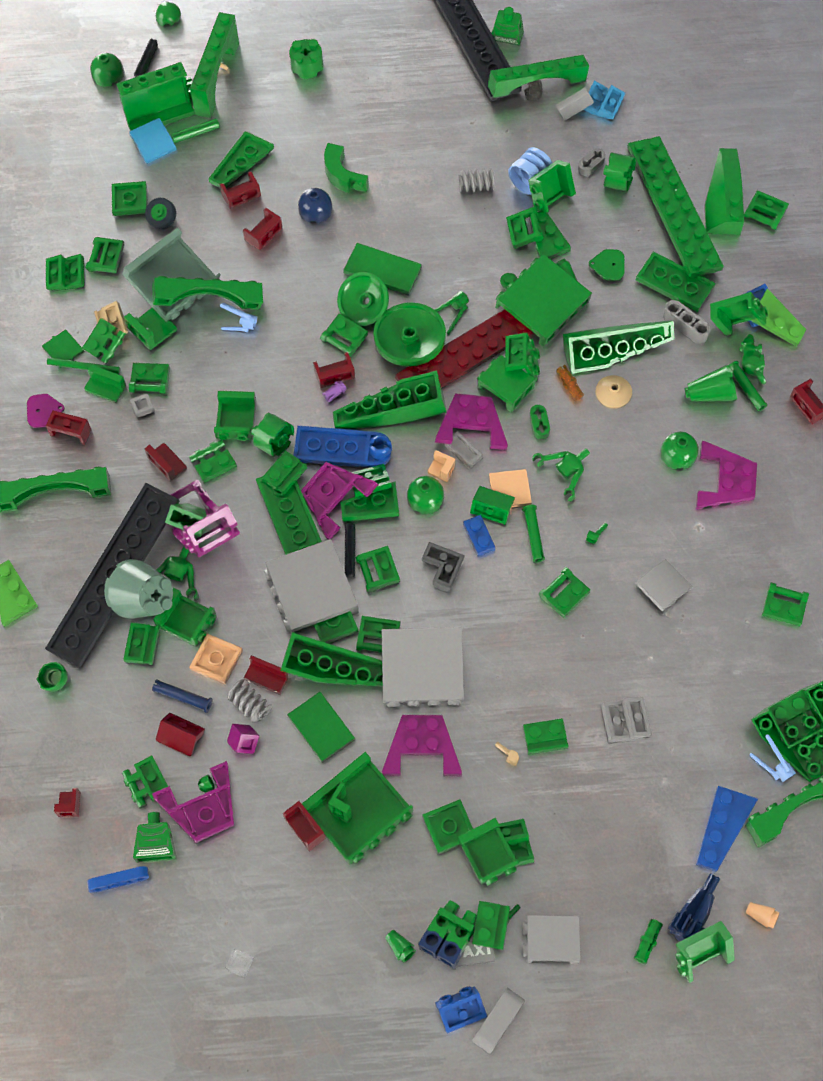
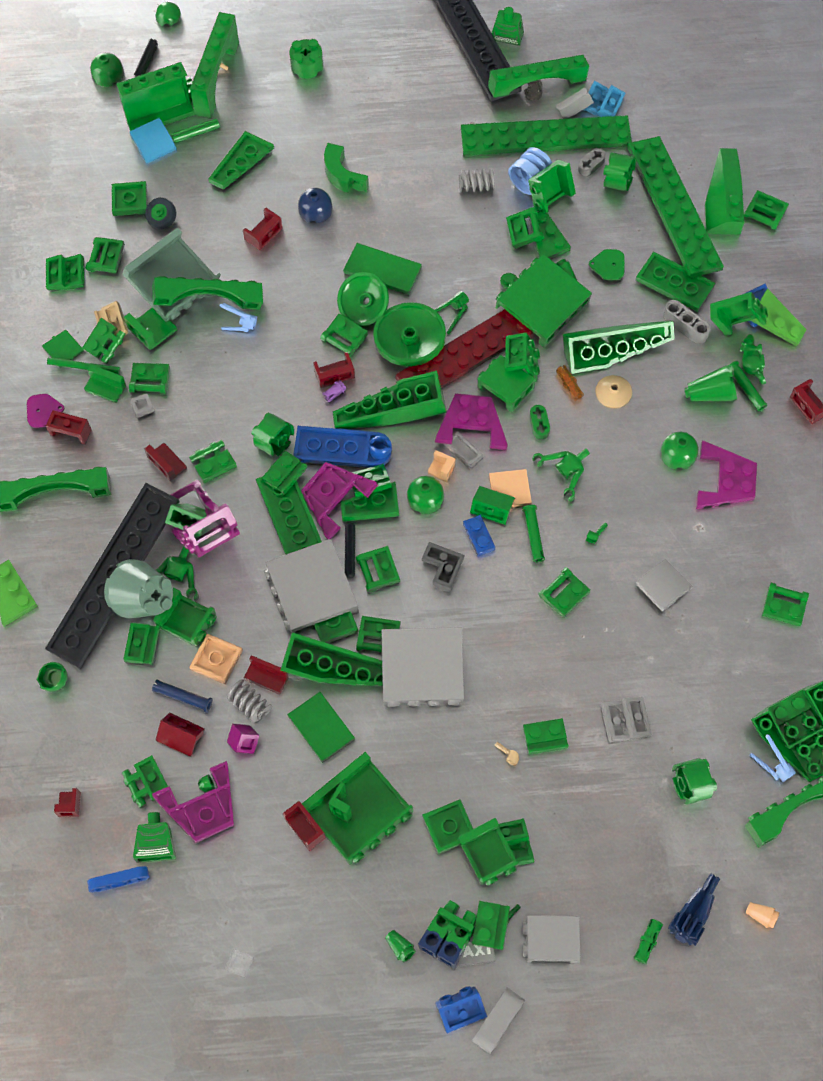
green panel [214,391,256,441] -> none
dark red panel [220,171,261,209] -> none
magenta wing [382,715,462,776] -> none
green panel [675,921,735,983] -> none
blue wing [696,786,758,872] -> none
none -> green plate [461,115,632,156]
none -> green brick [672,758,717,805]

